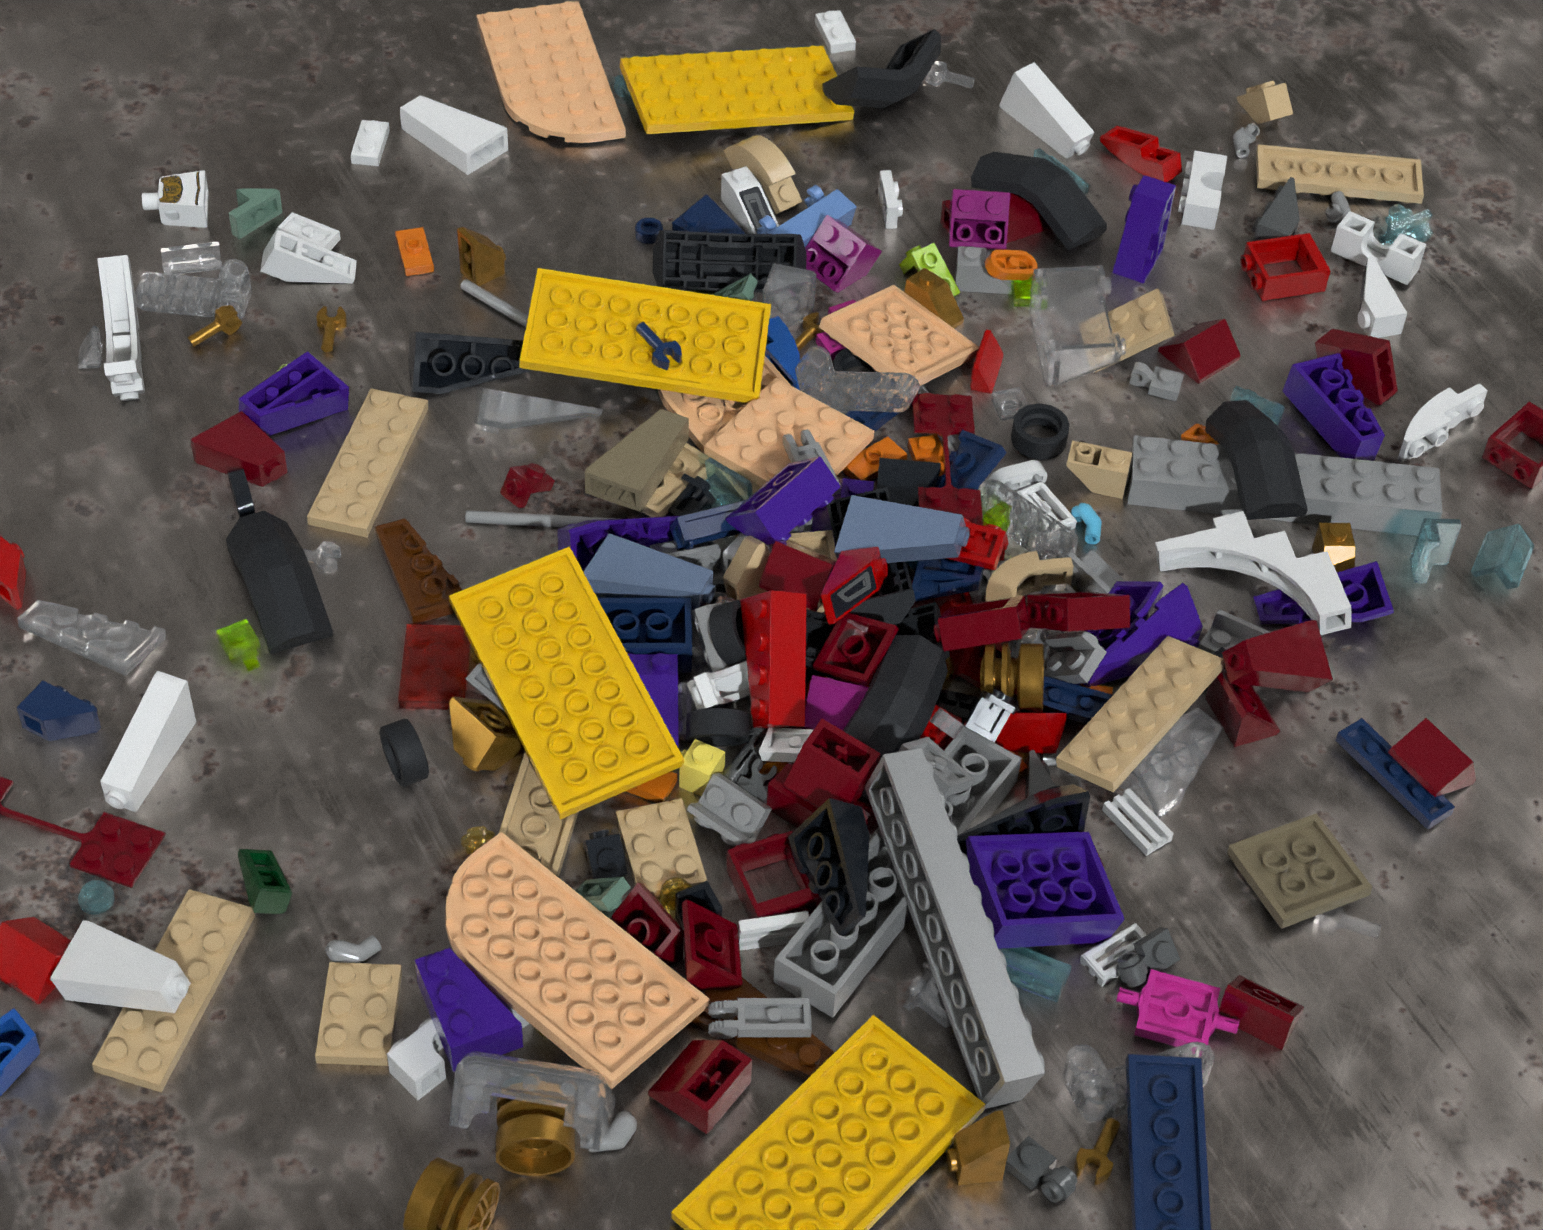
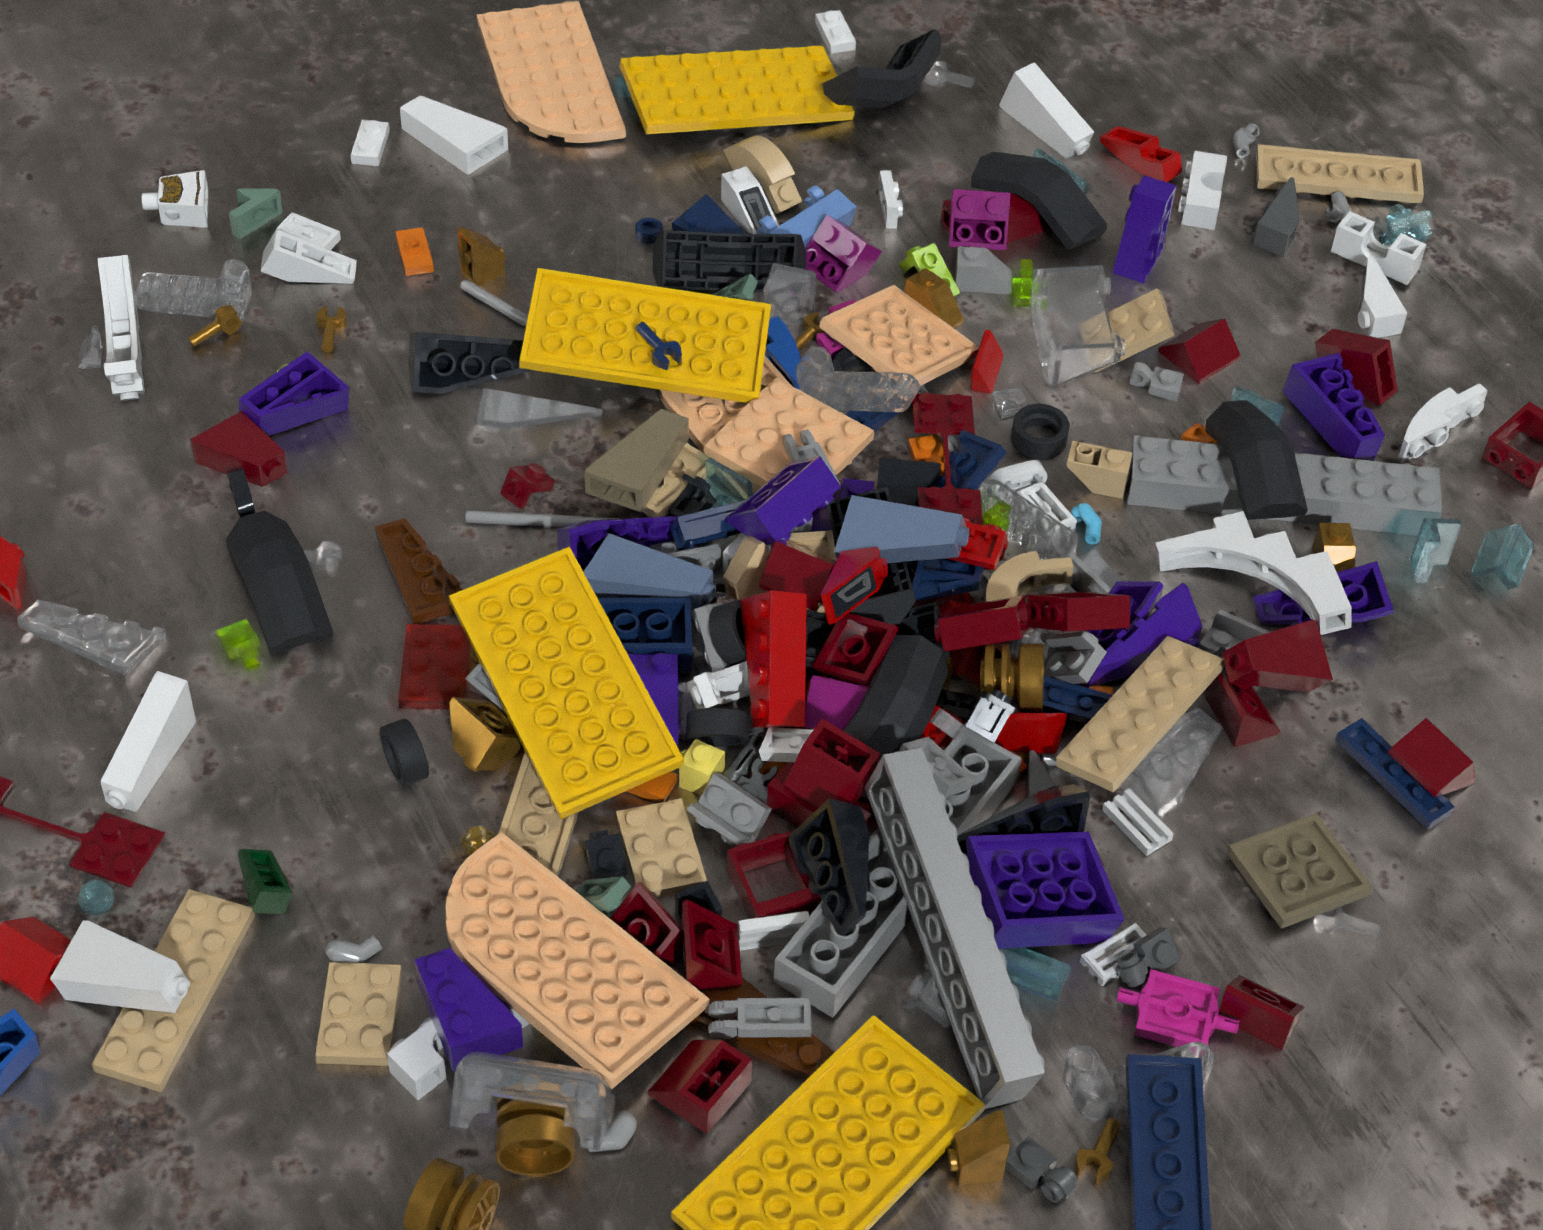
dark blue slope [16,680,101,741] -> none
clear plate [161,241,223,276] -> none
tan plate [307,388,428,537] -> none
clear yellow plate [659,877,692,911] -> none
orange plate [842,436,907,481] -> none
orange plate [985,250,1038,280] -> none
tan slope [1237,80,1293,124] -> none
red window [1240,233,1331,301] -> none

